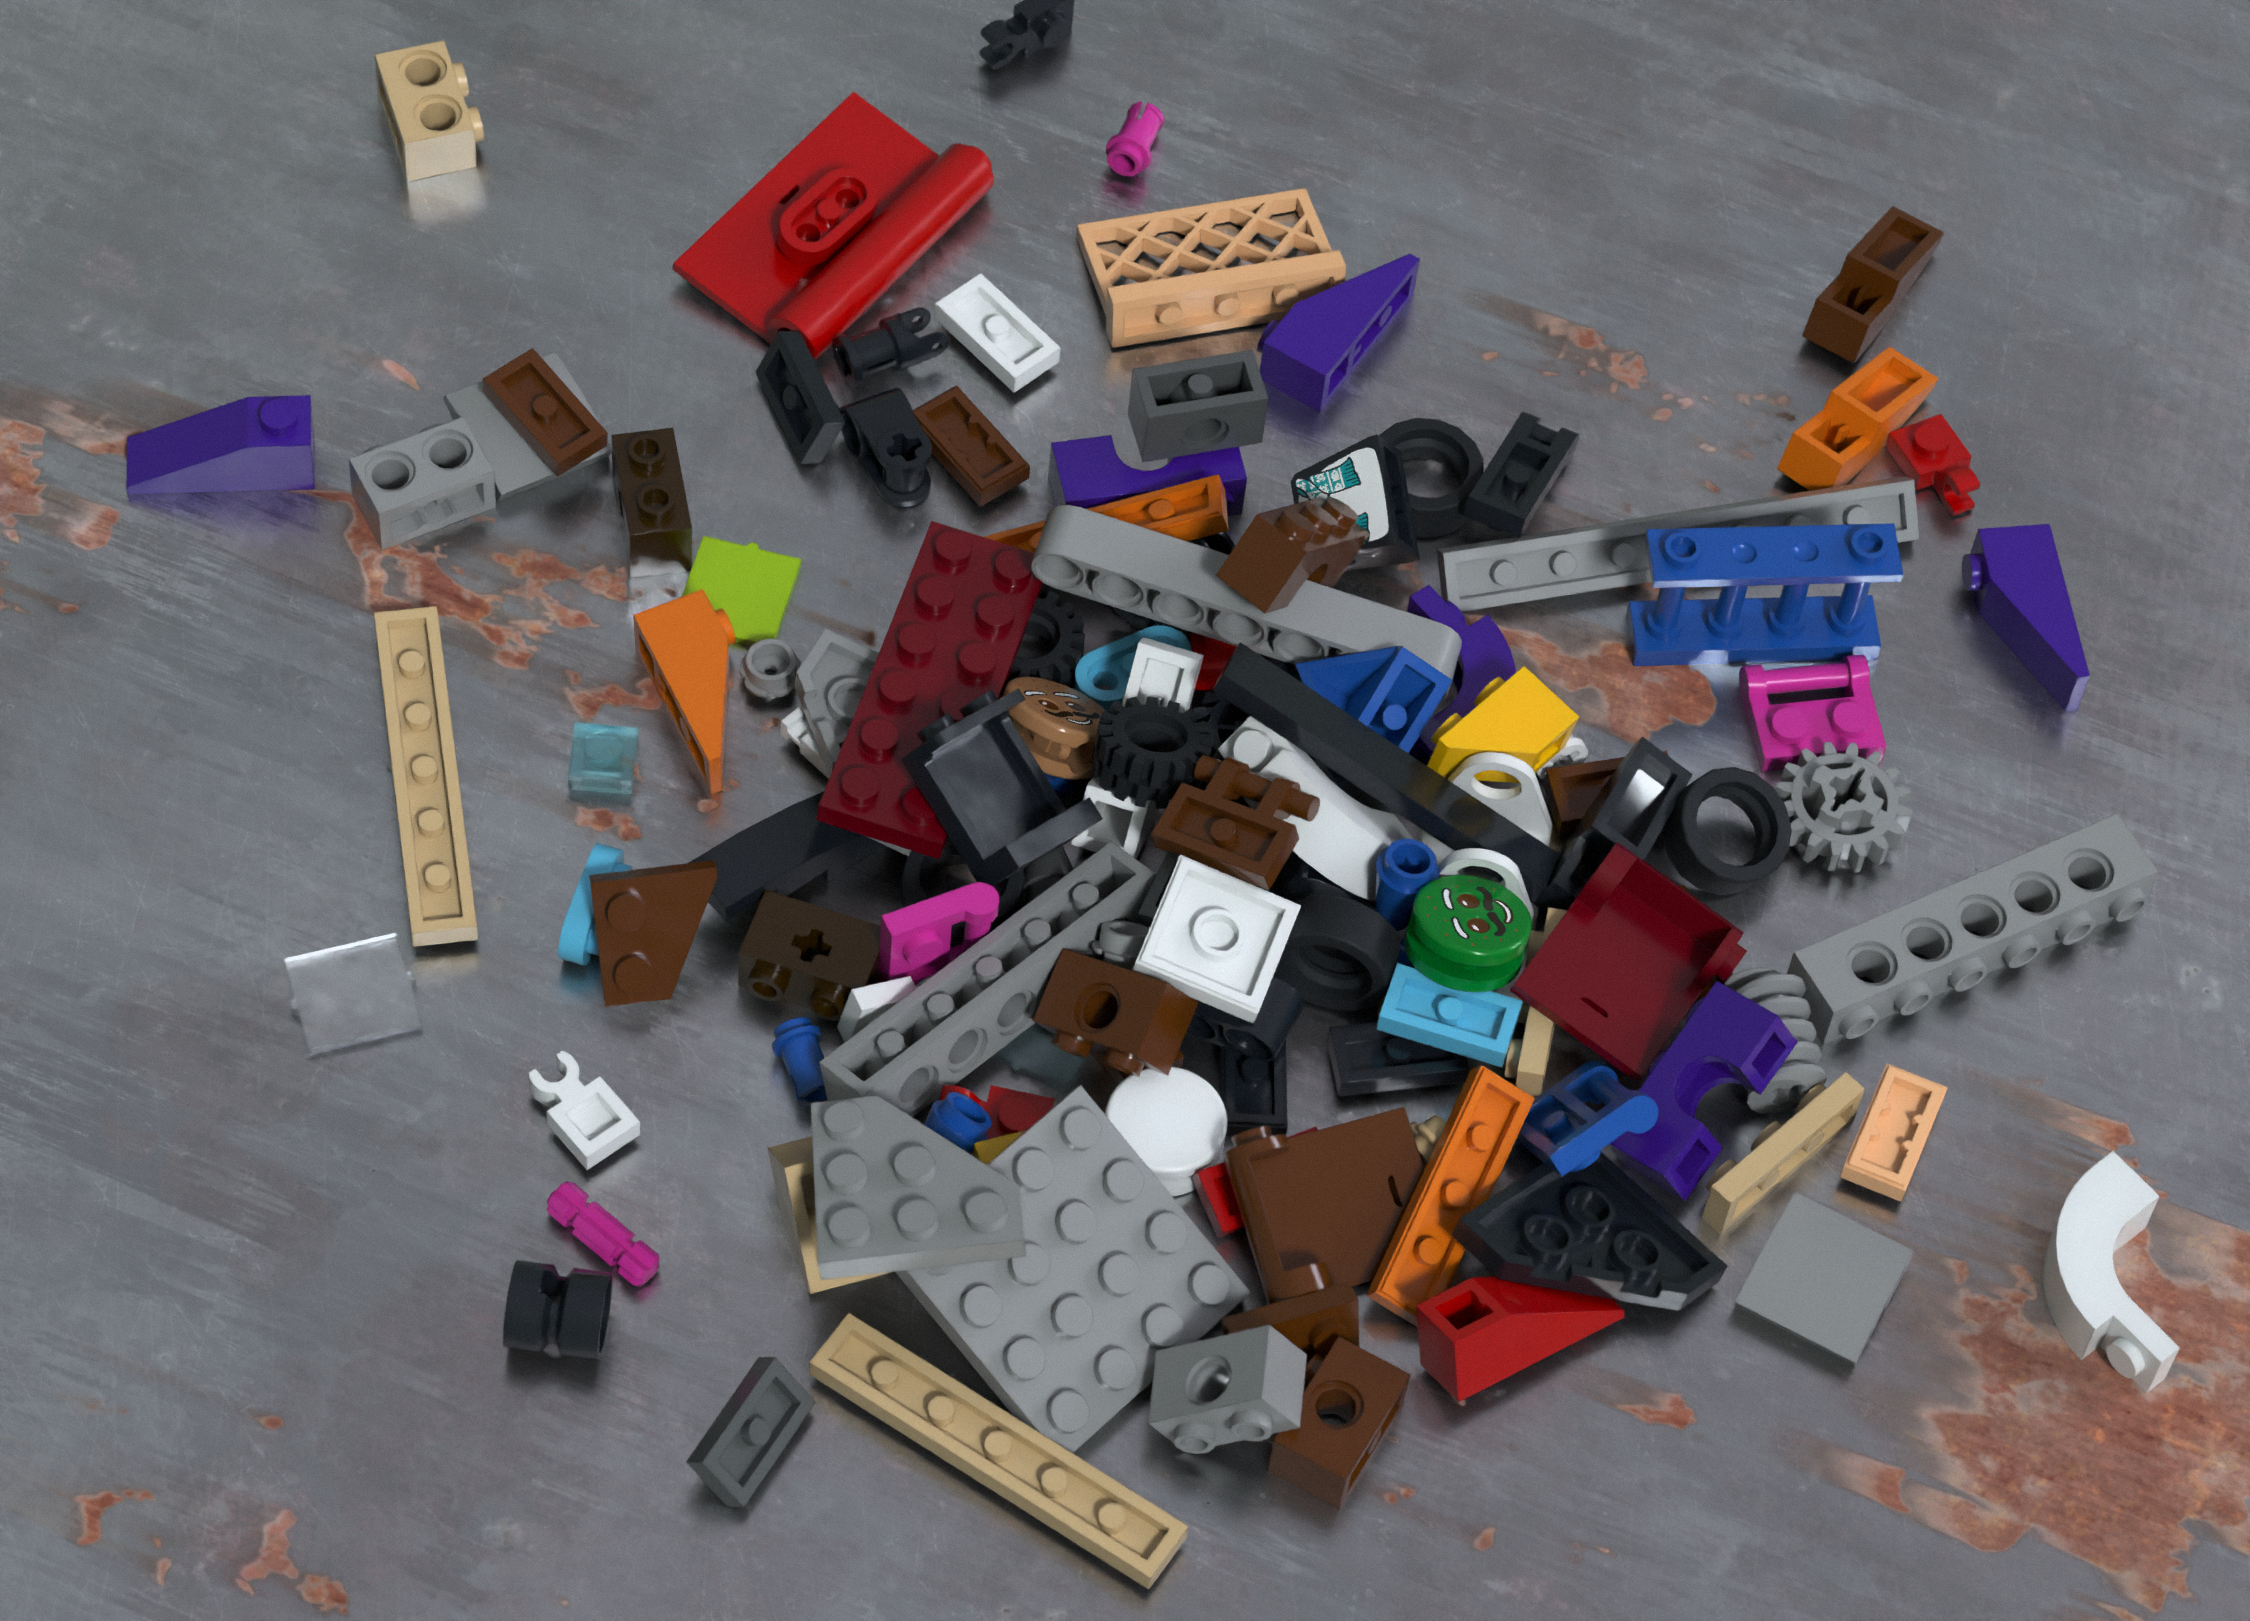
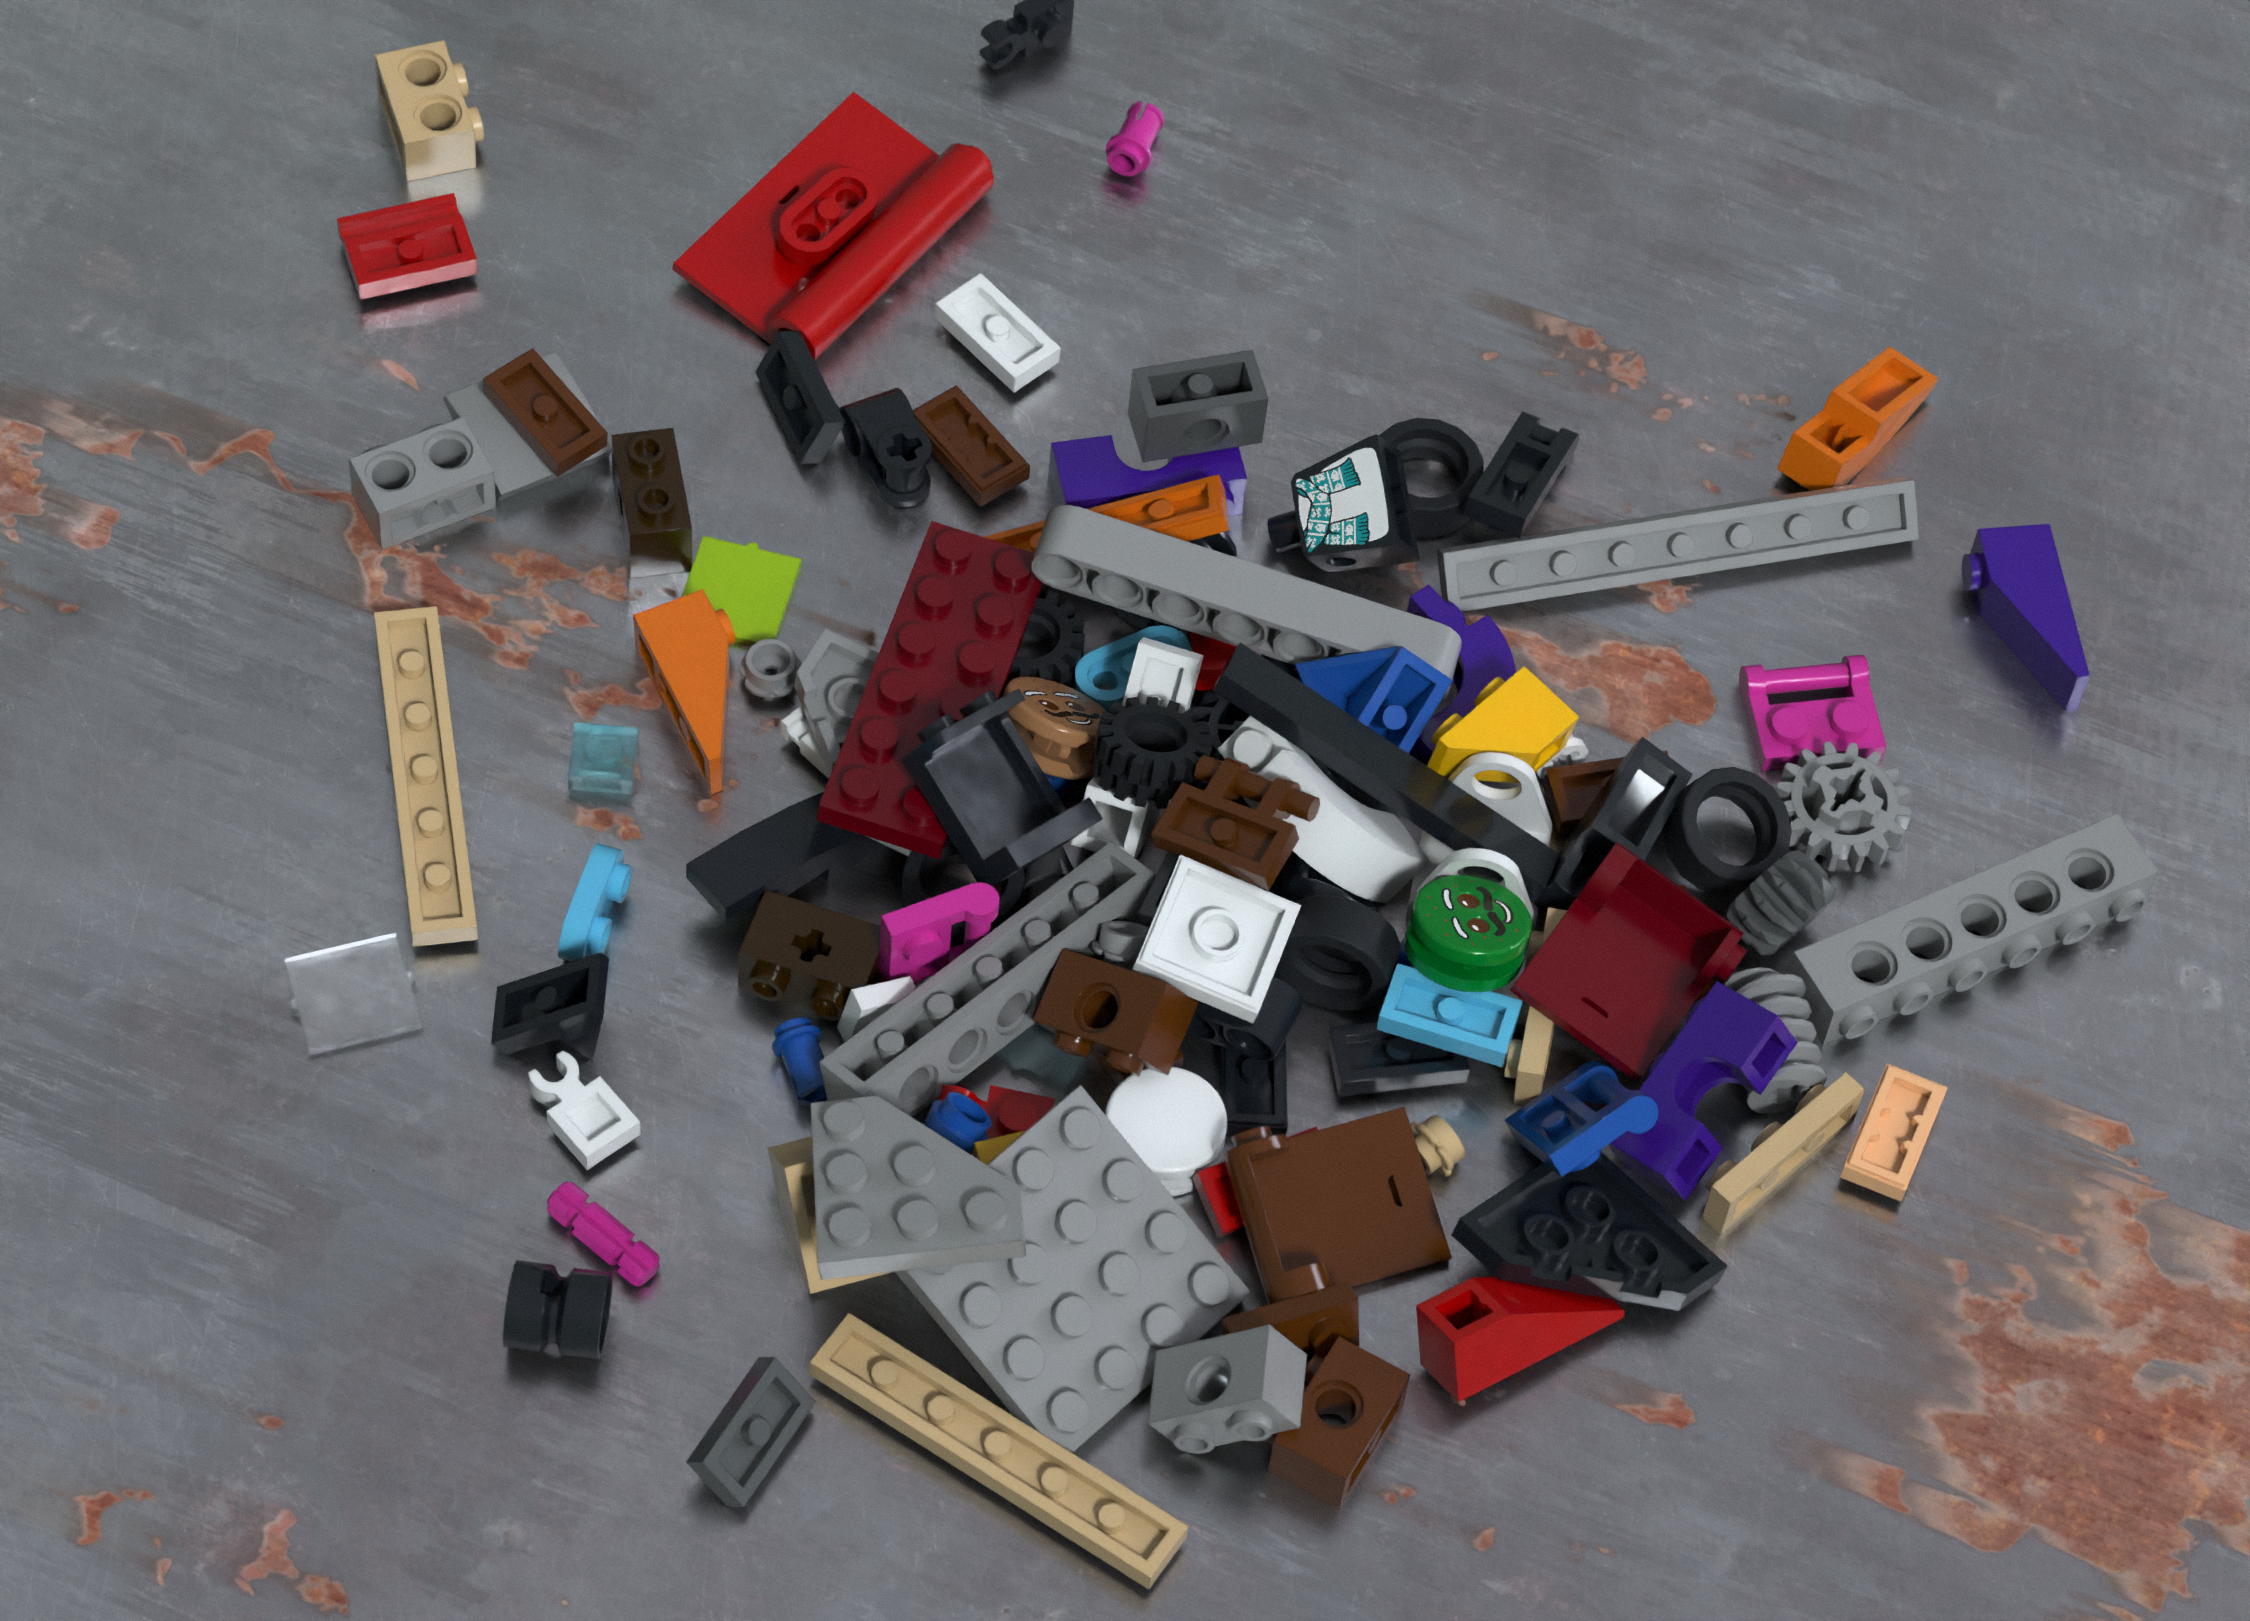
dark purple slope [126,395,315,495] -> none
reddish brown wing [589,860,718,1007] -> none
black piece [832,307,949,387] -> none
light nougat fence [1076,188,1346,348] -> none
reddish brown arch [1216,497,1370,614] -> none
dark purple slope [1257,253,1420,413] -> none
orange tile [1366,1065,1535,1327] -> none
blue cone [1374,839,1439,931] -> none
blue fence [1626,523,1903,666] -> none
light grey slope [1734,1191,1914,1366] -> none
reddish brown slope [1802,206,1944,363] -> none
red plate [1886,414,1980,516] -> none
white arch [2043,1151,2180,1393] -> none
none -> red plate [337,193,478,300]
none -> black slope [491,952,609,1059]
none -> dark grey gear [1726,850,1836,956]

